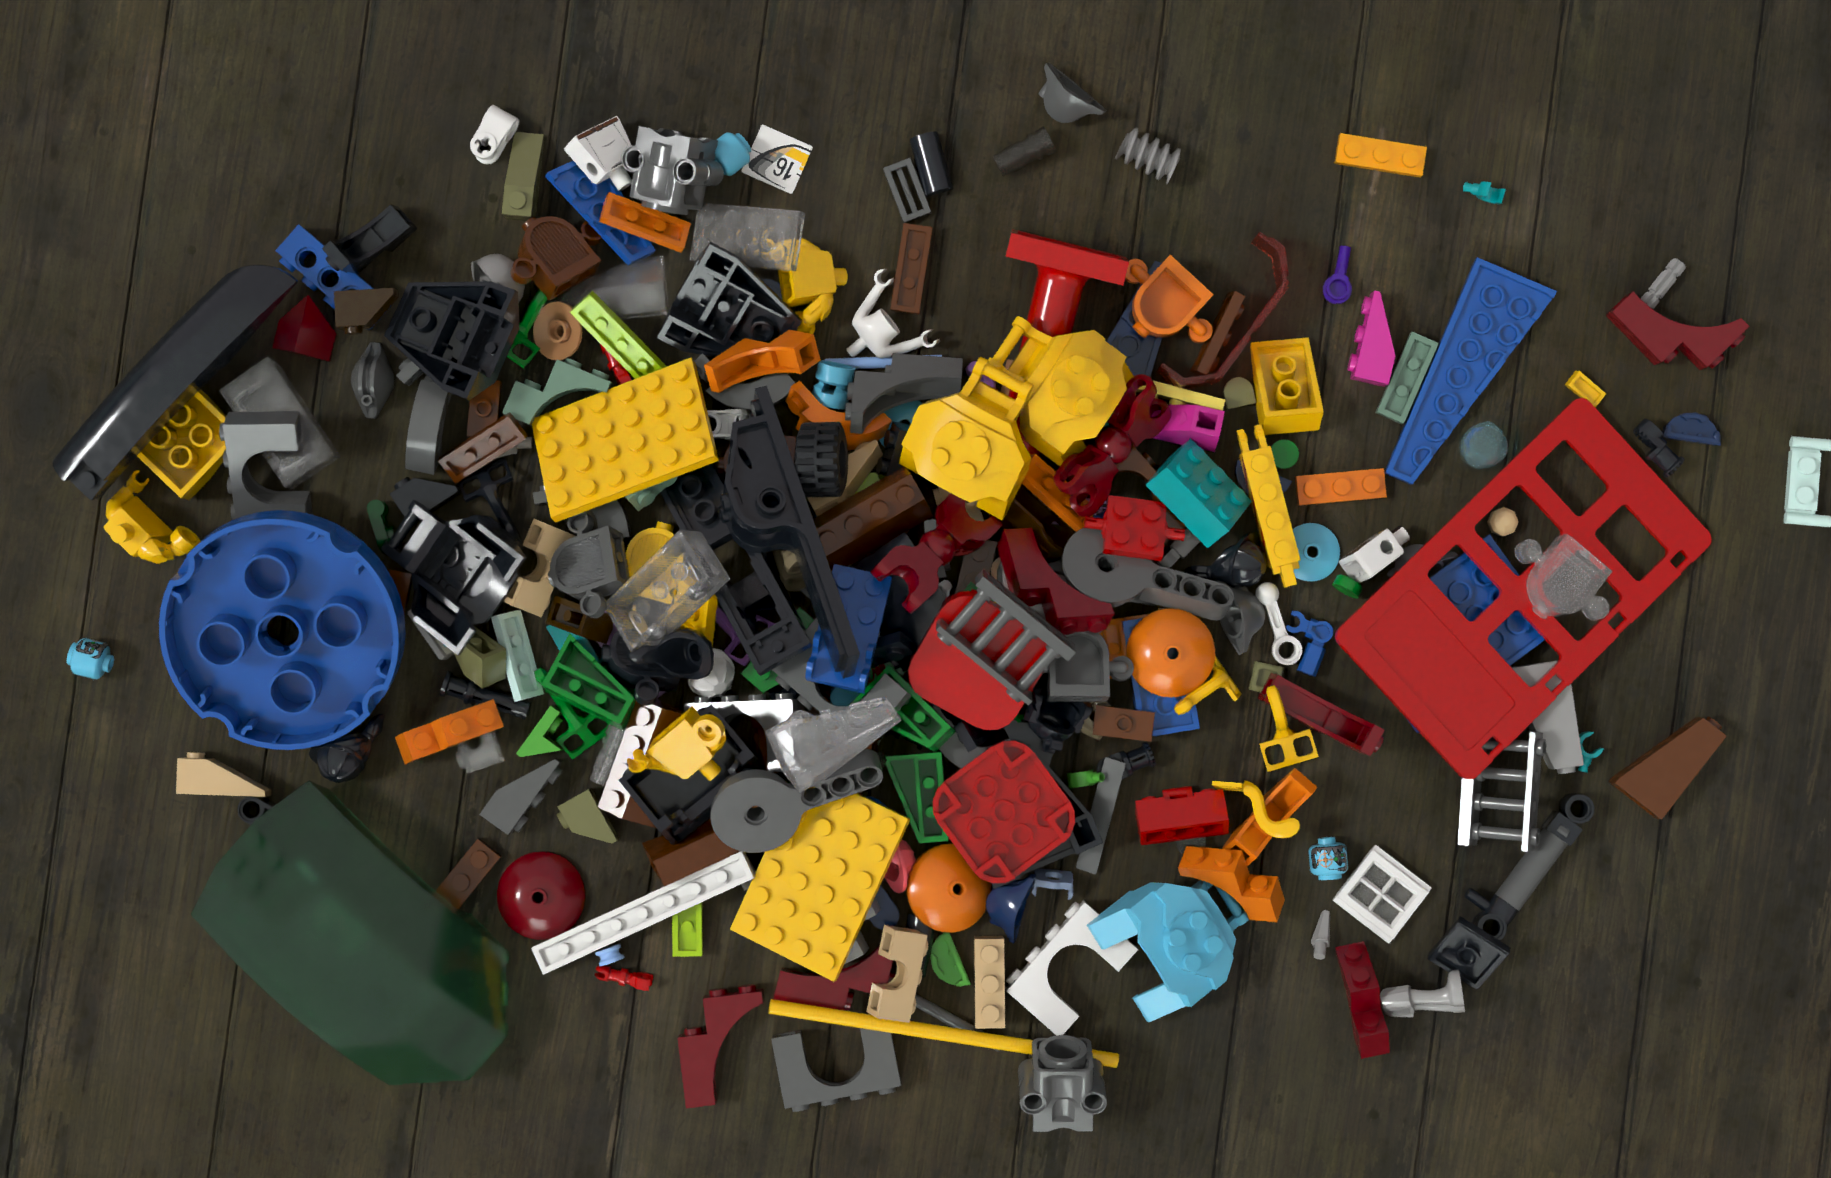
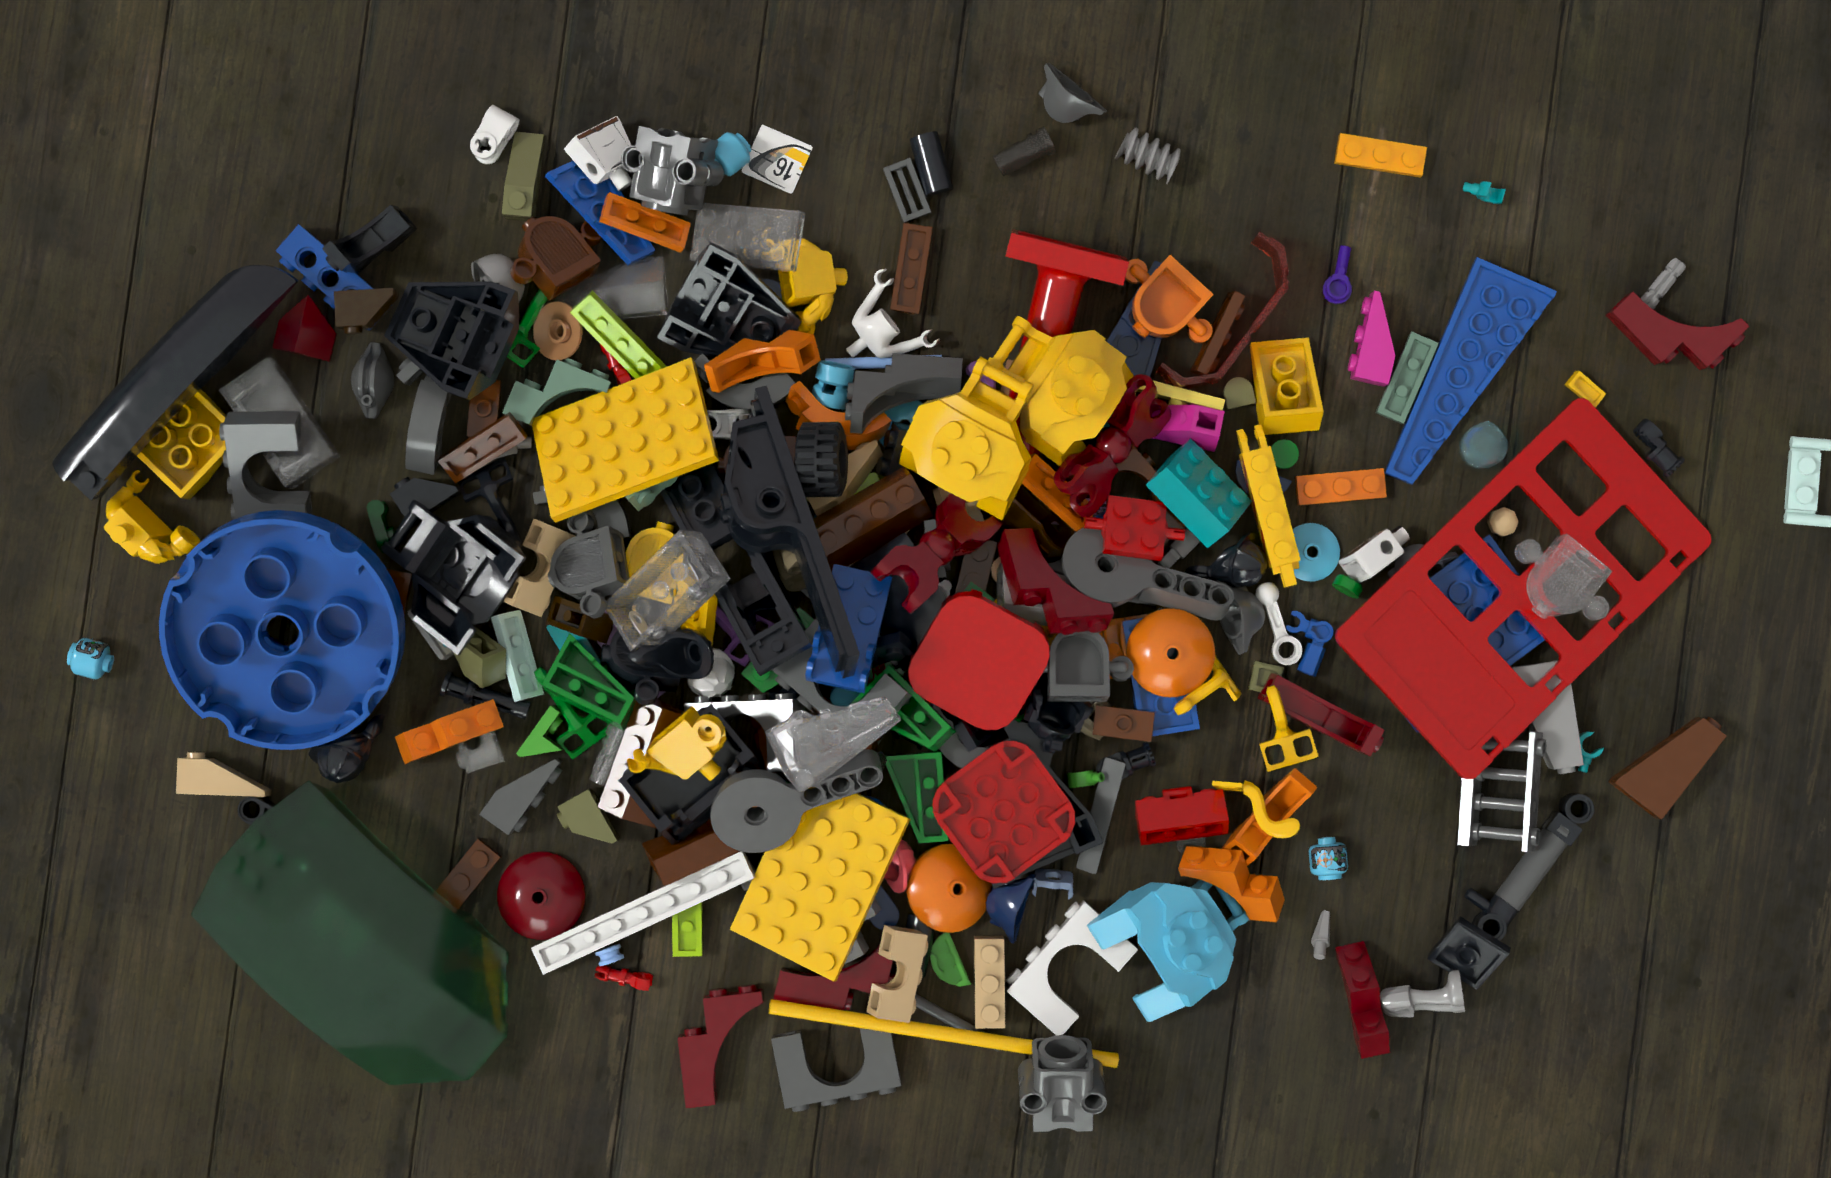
dark grey fence [936,569,1076,706] -> none
white piece [1332,845,1431,944] -> none
dark blue tile [1662,412,1721,446] -> none

